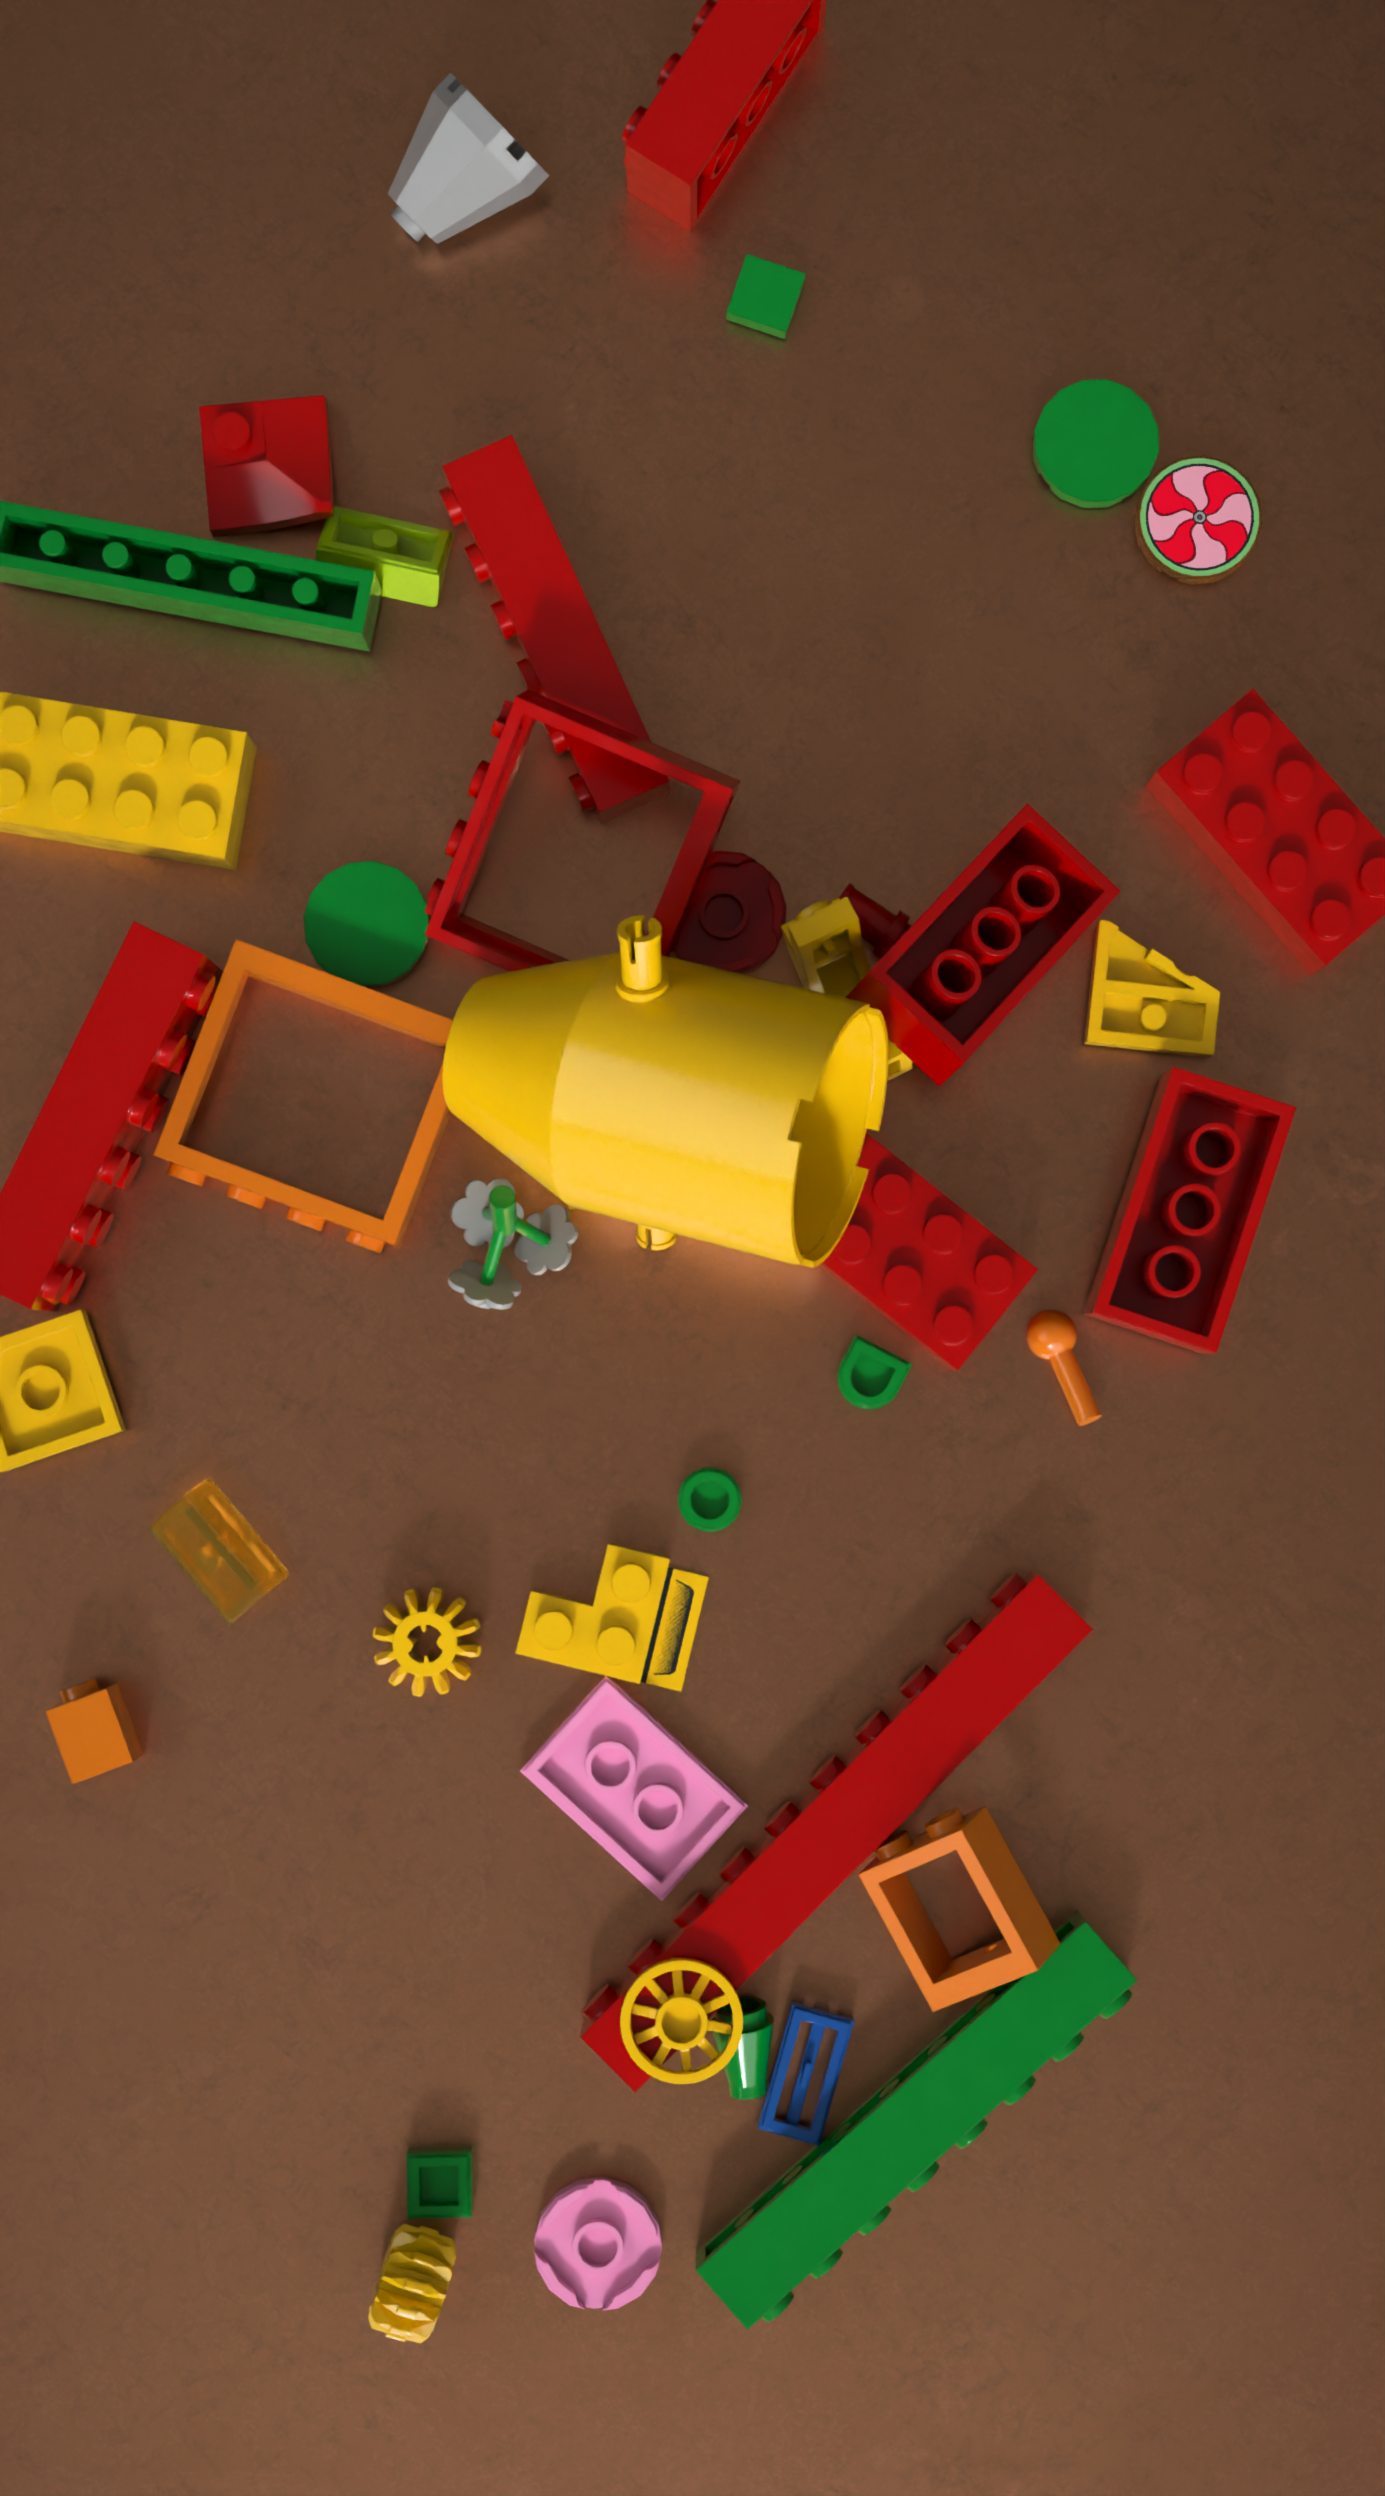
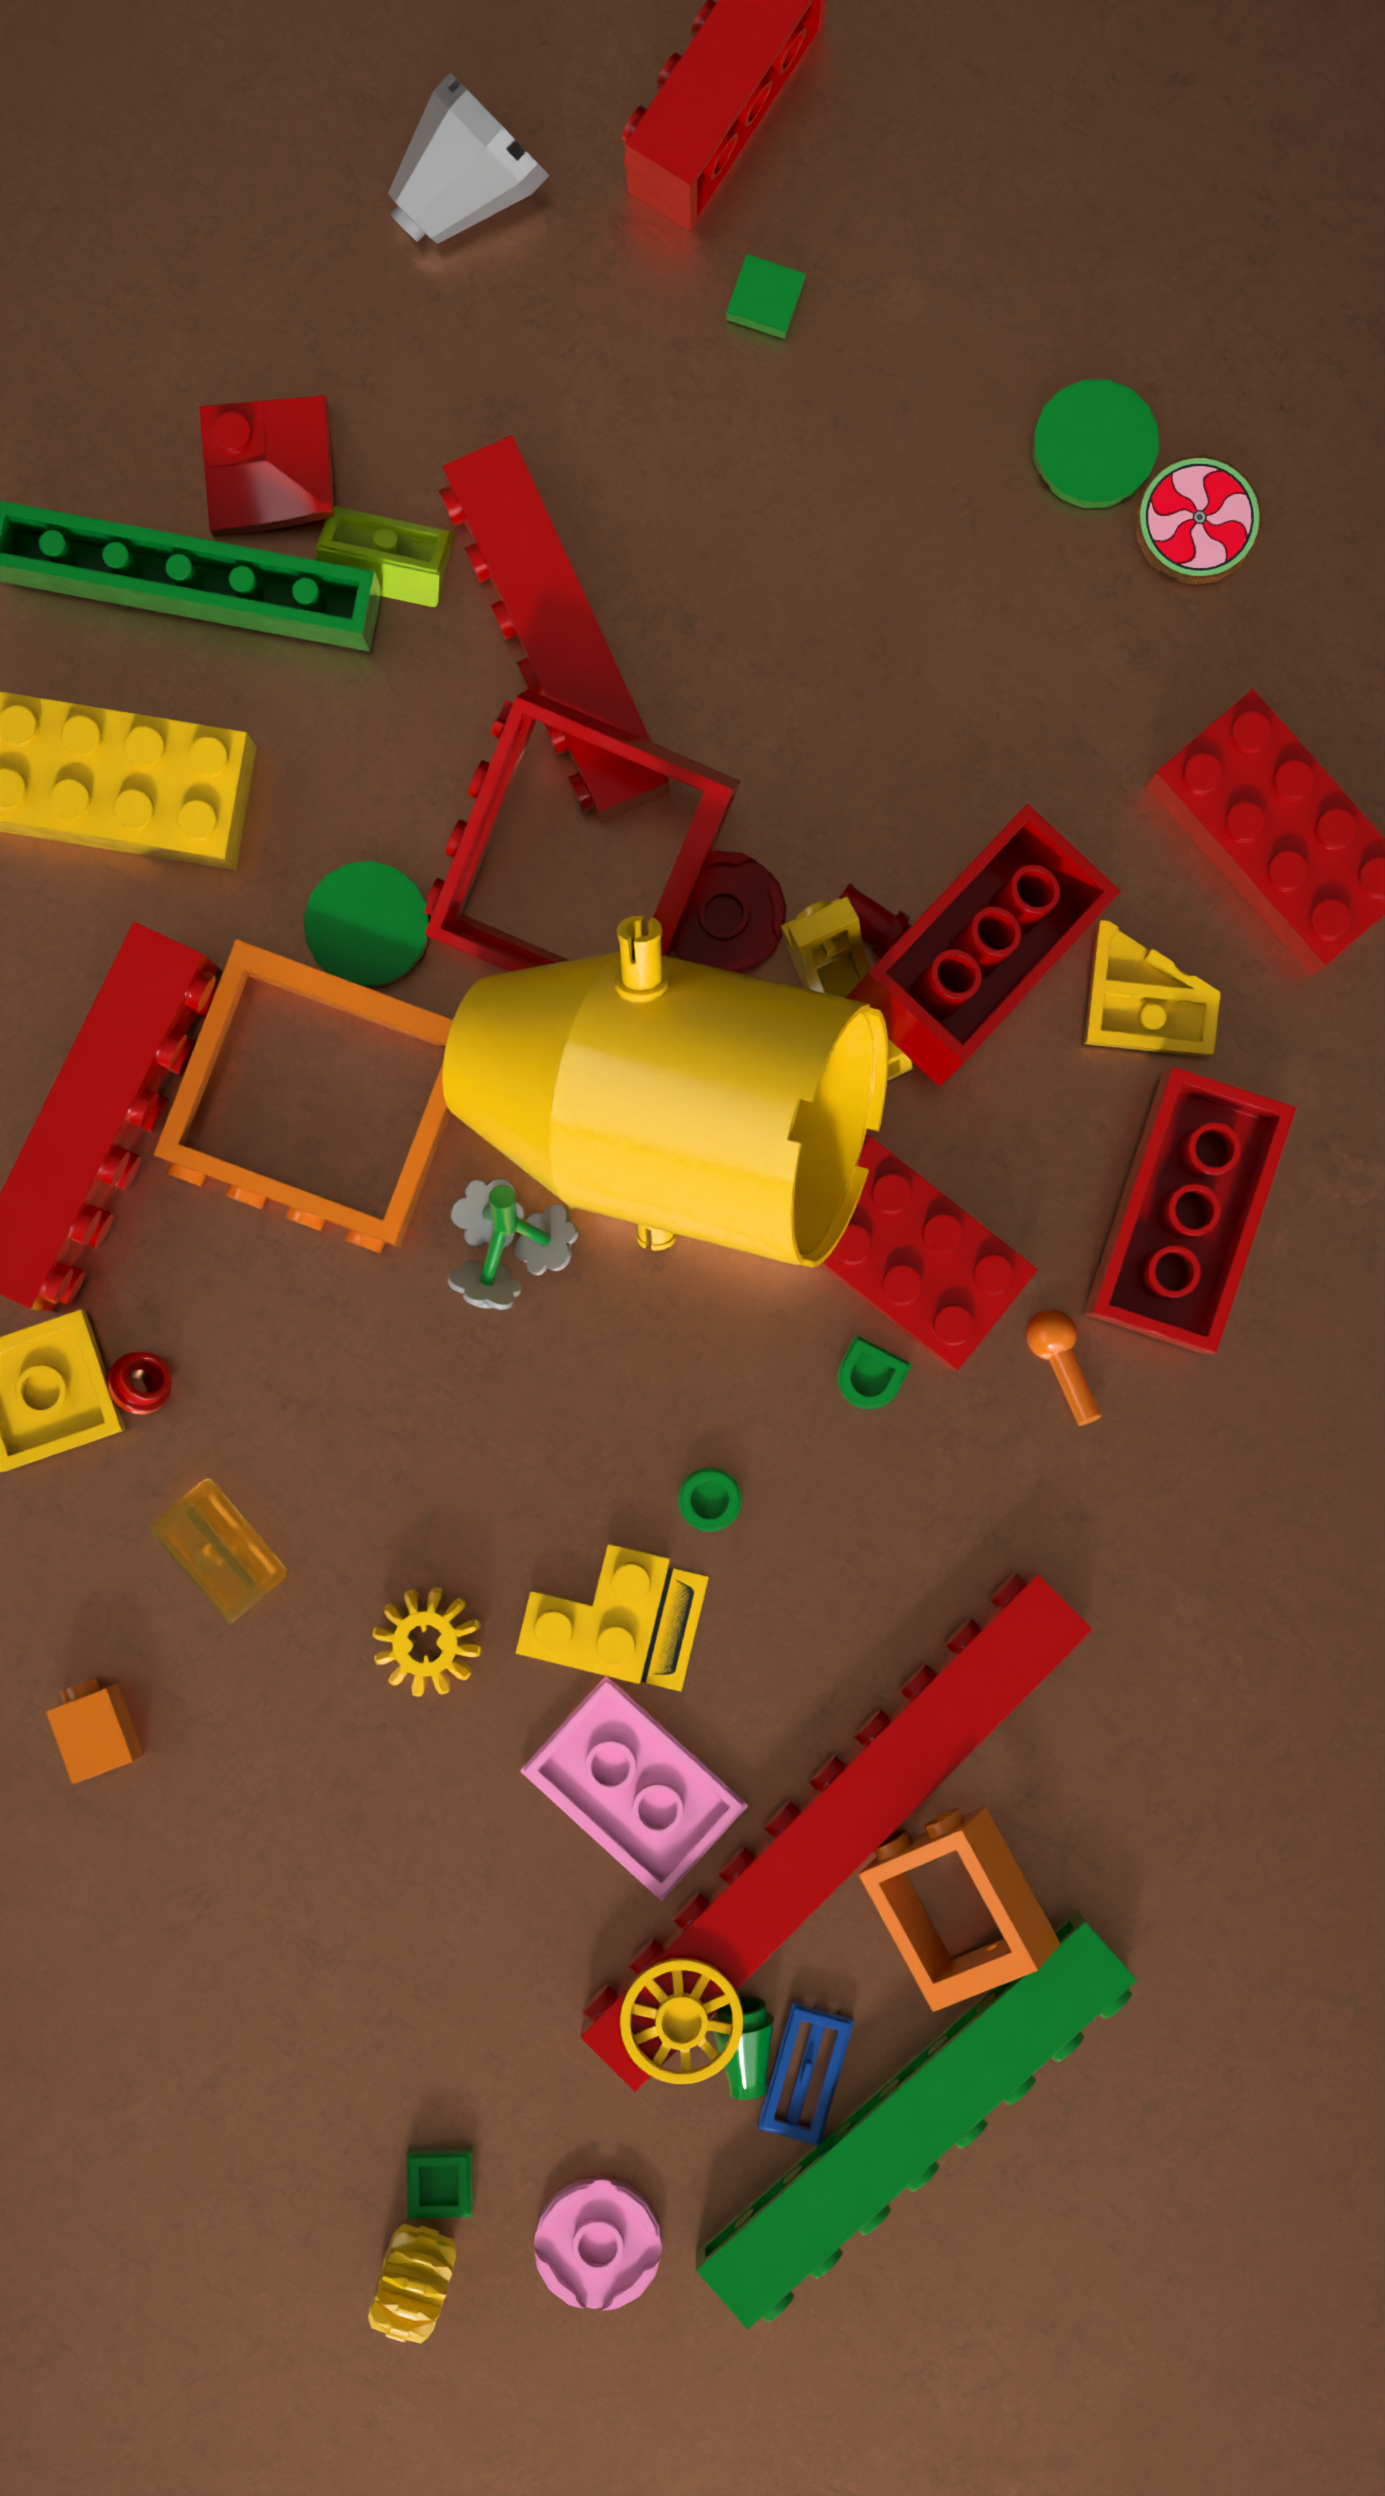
none -> red plate [107,1352,172,1415]

